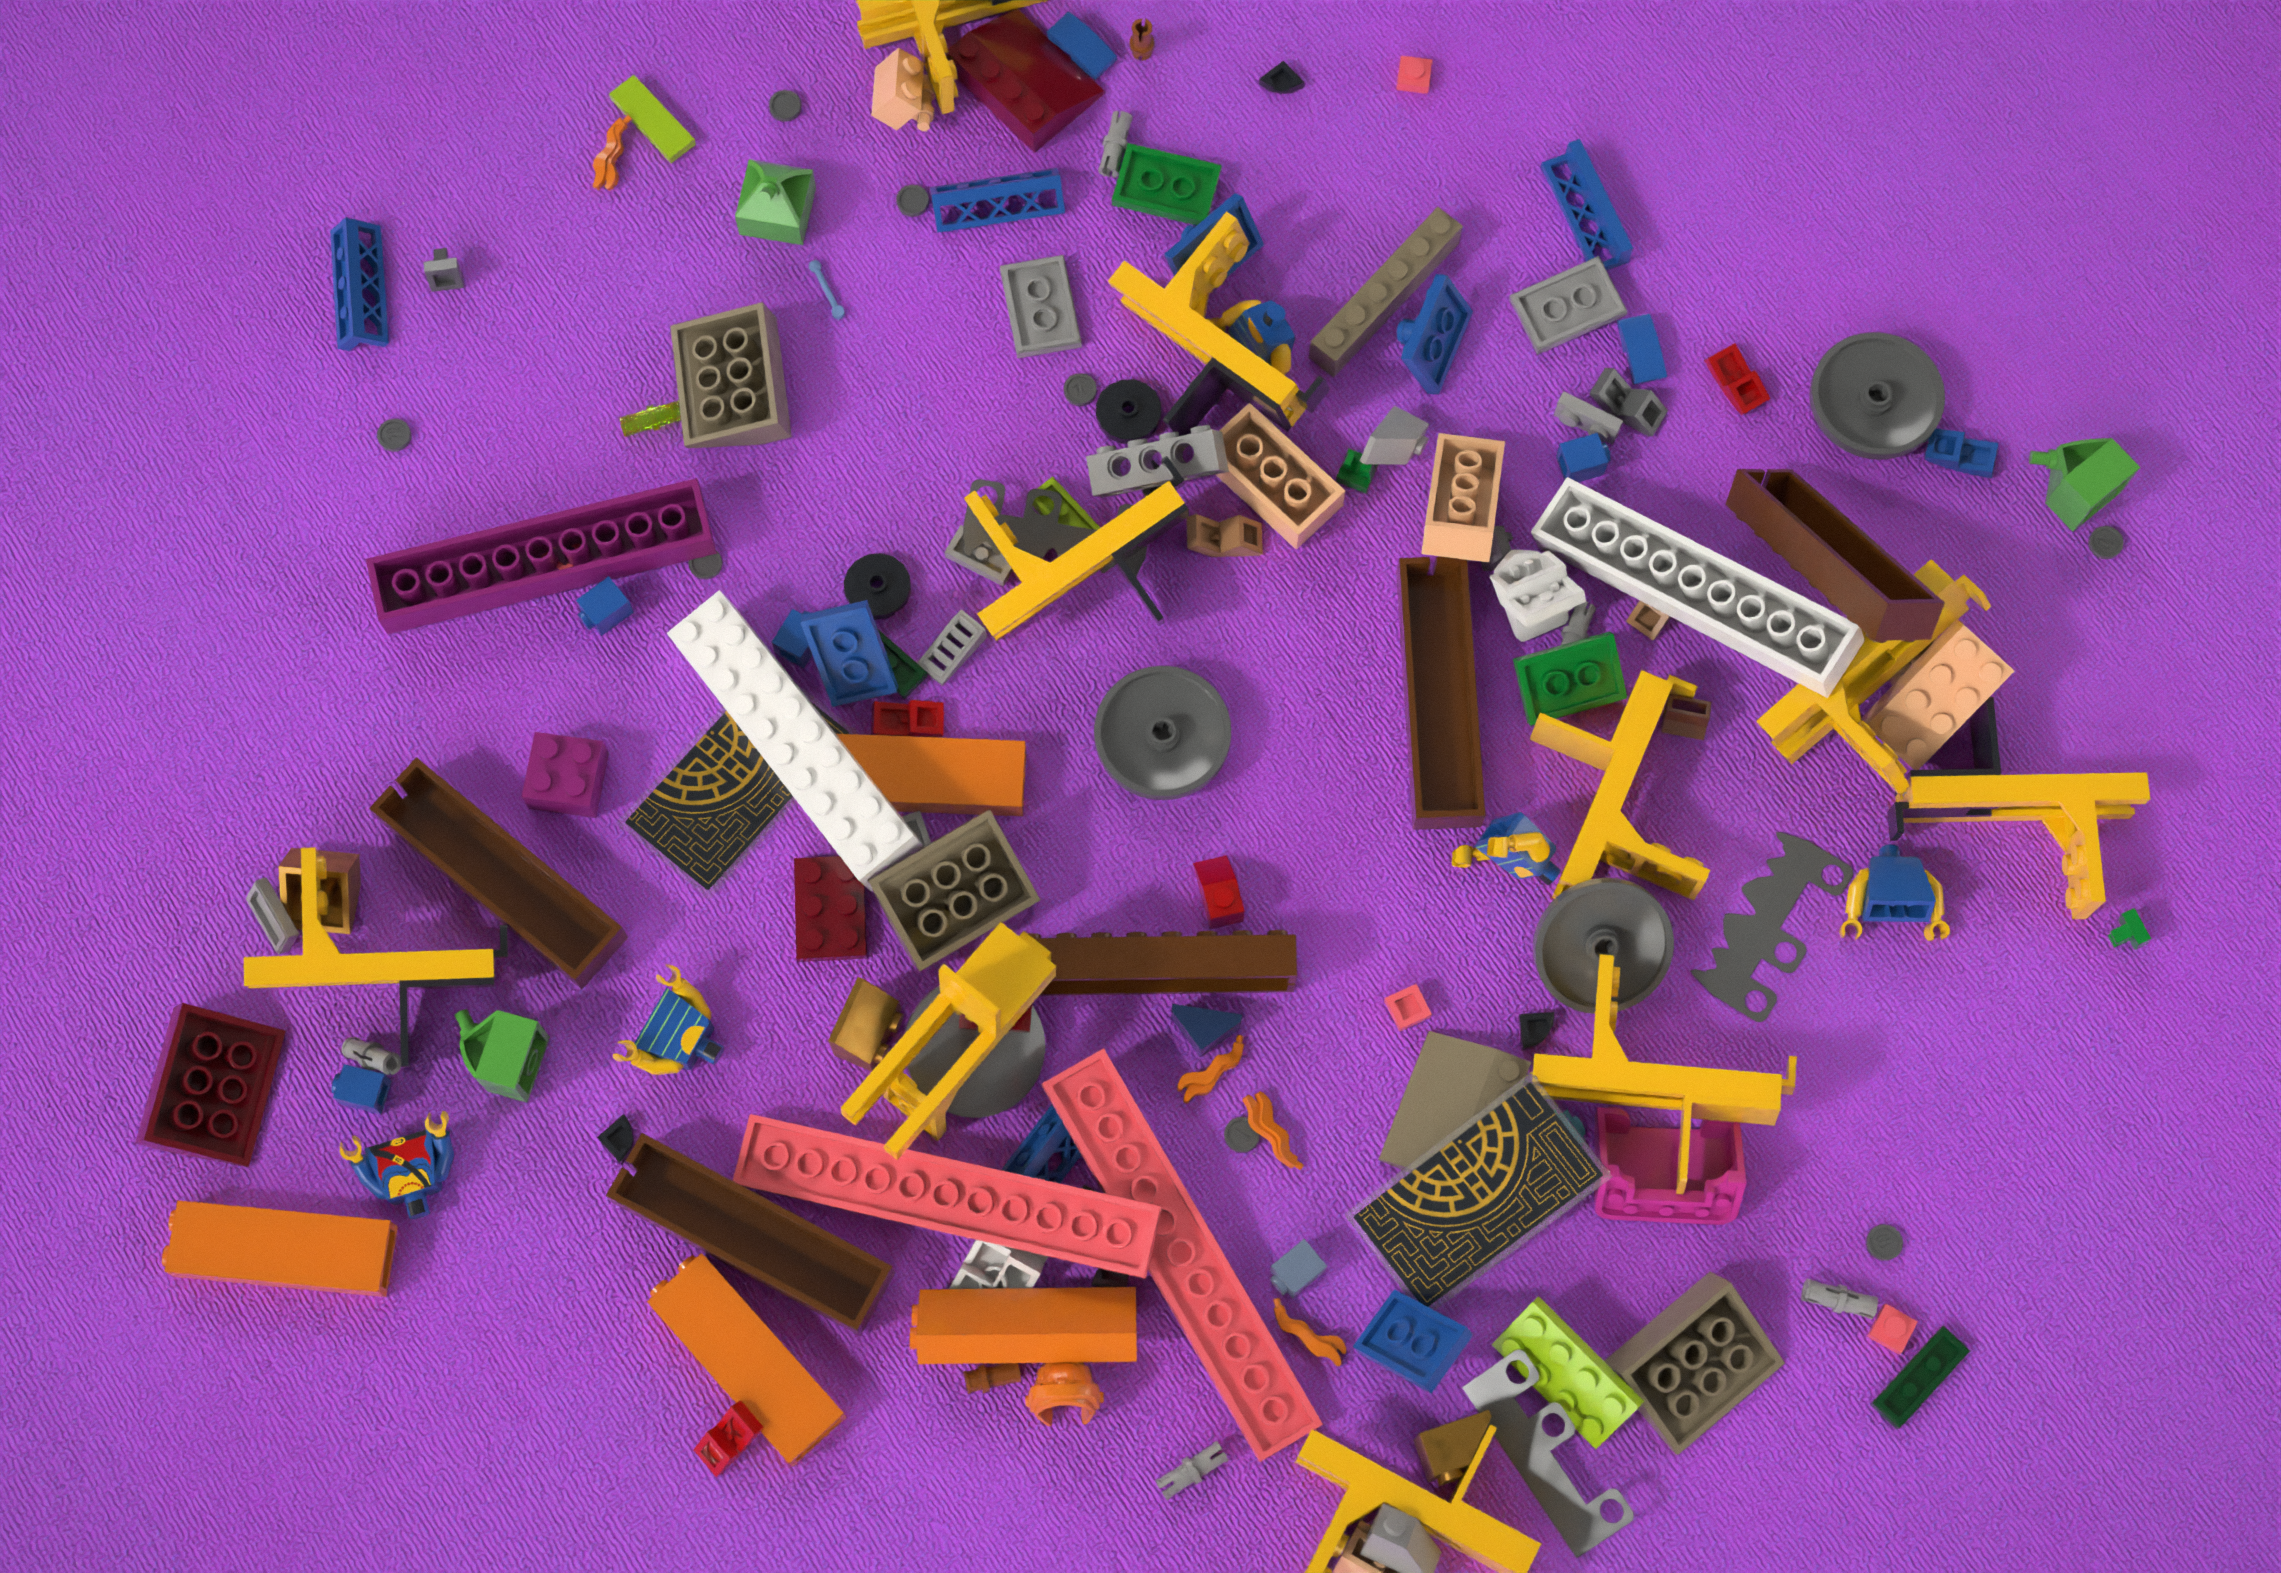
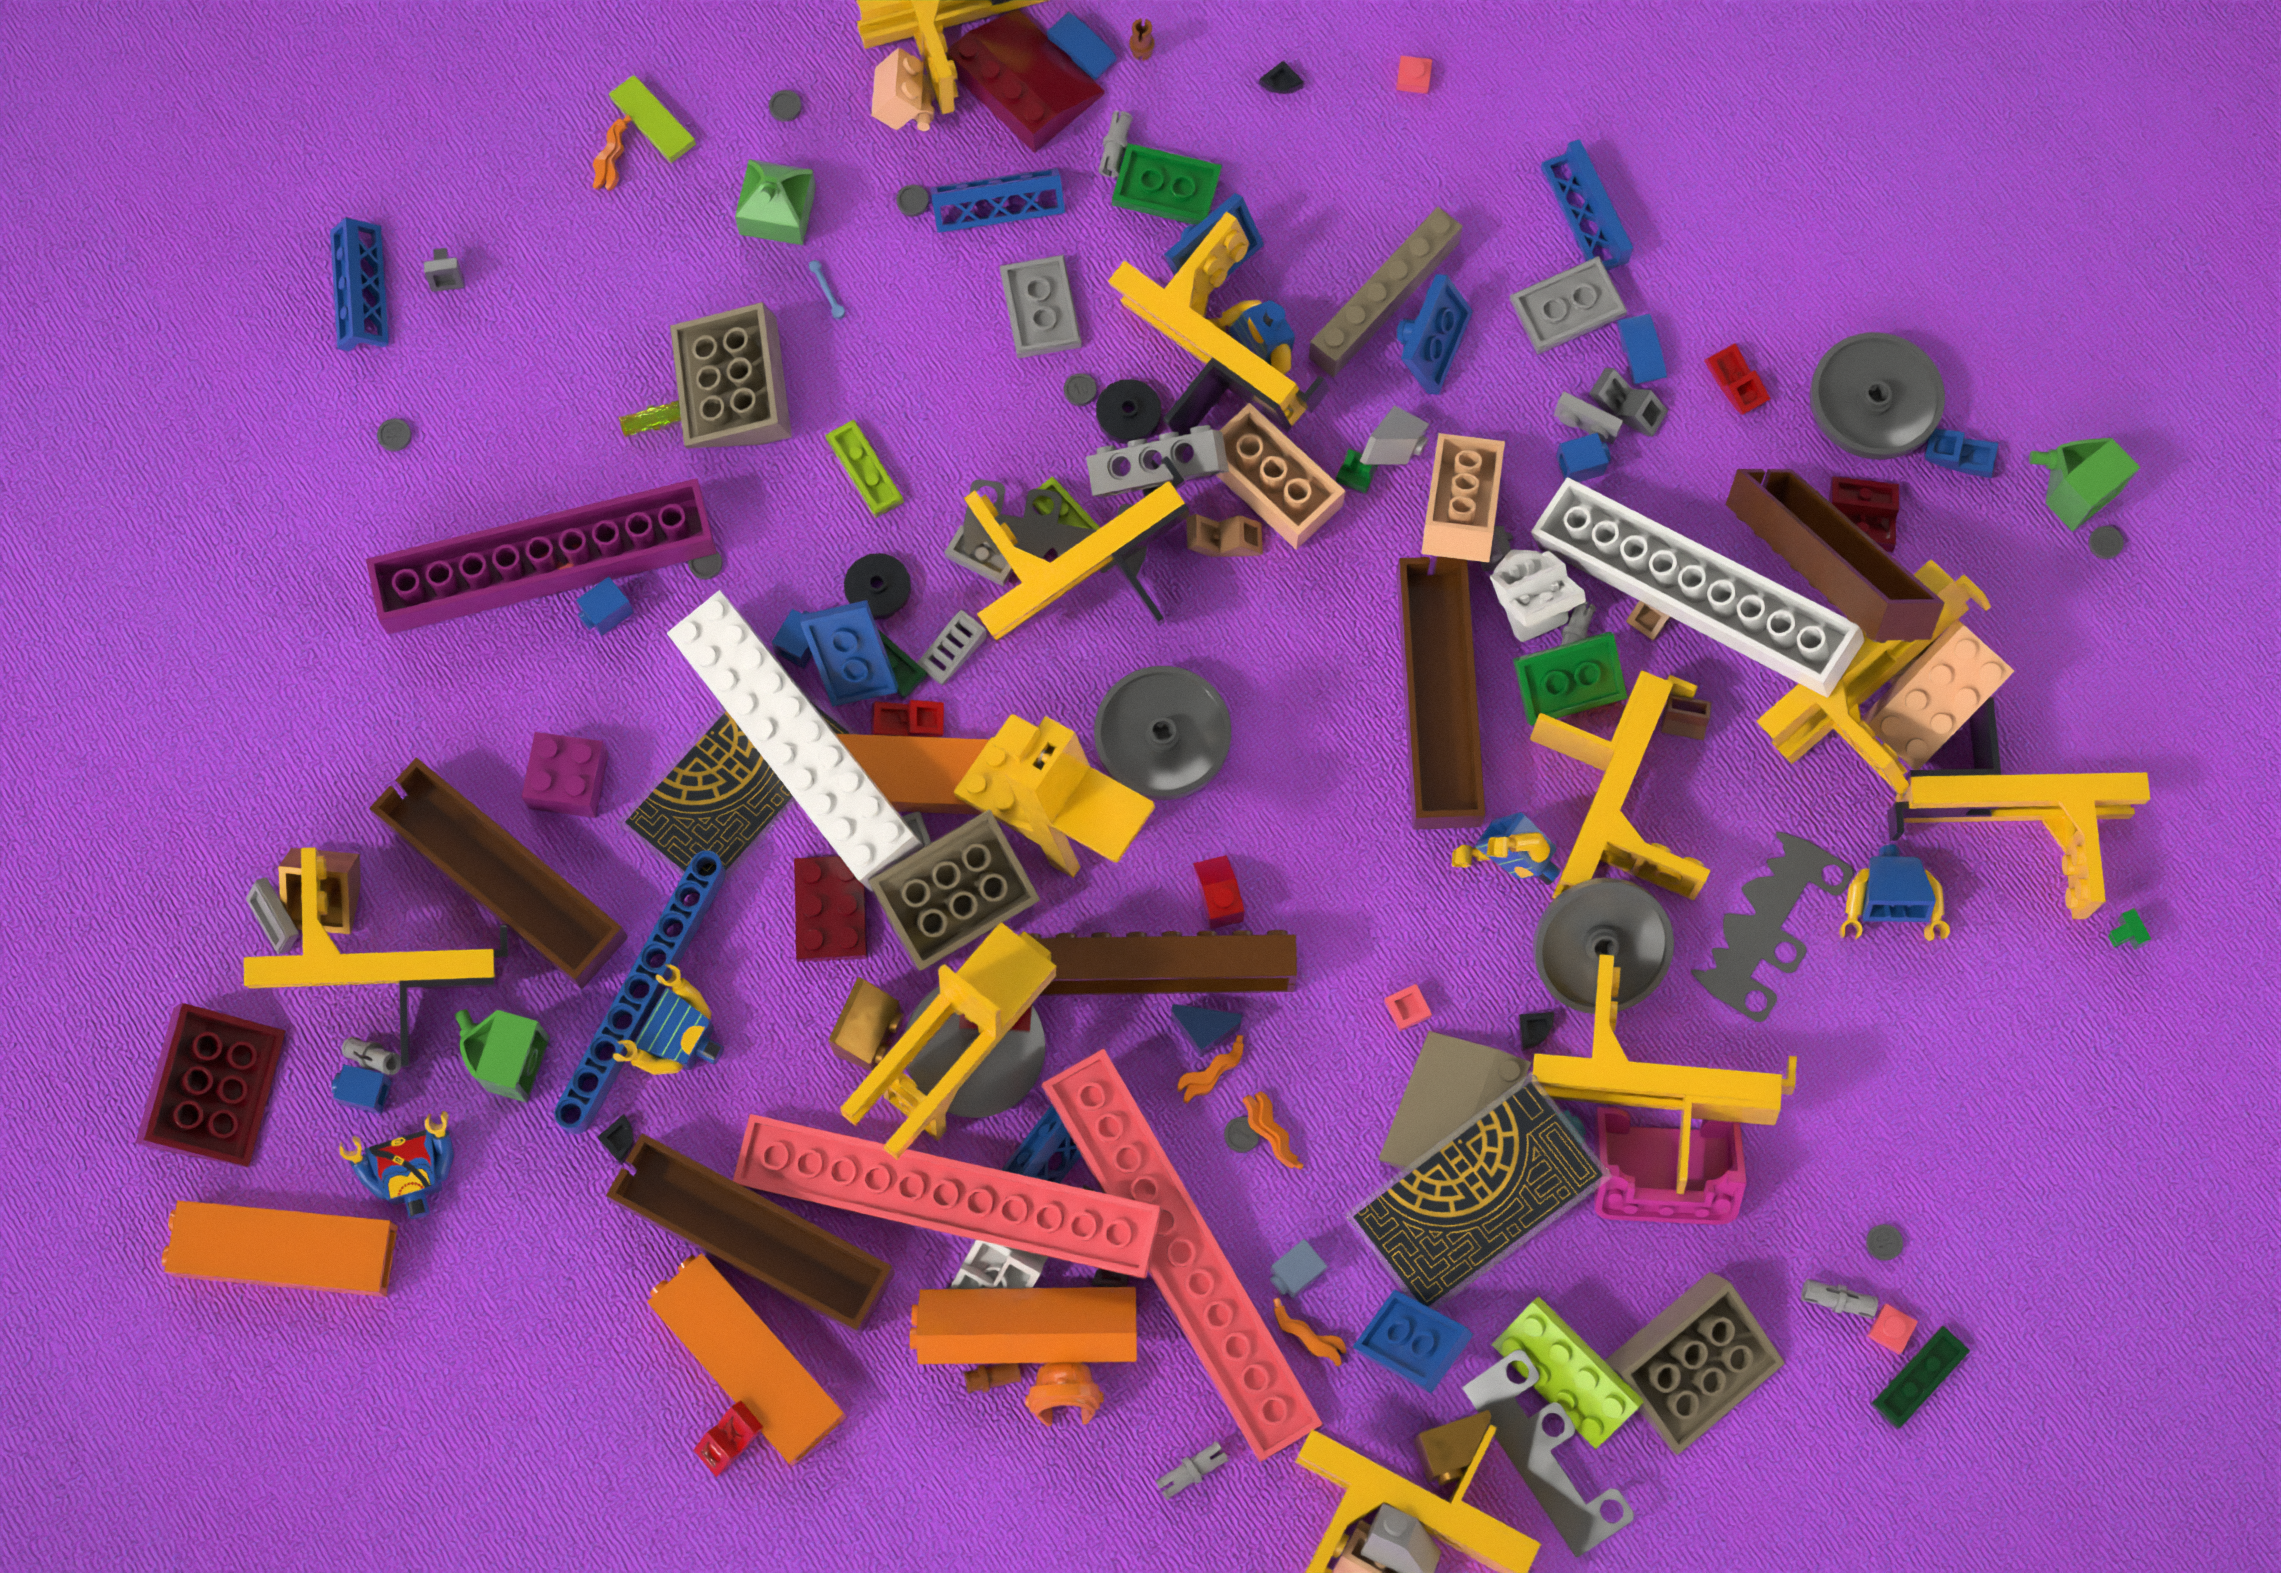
none -> blue beam [554,850,726,1135]
none -> lime tile [825,419,904,519]
none -> yellow piece [953,714,1155,878]
none -> dark red slope [1829,476,1899,553]

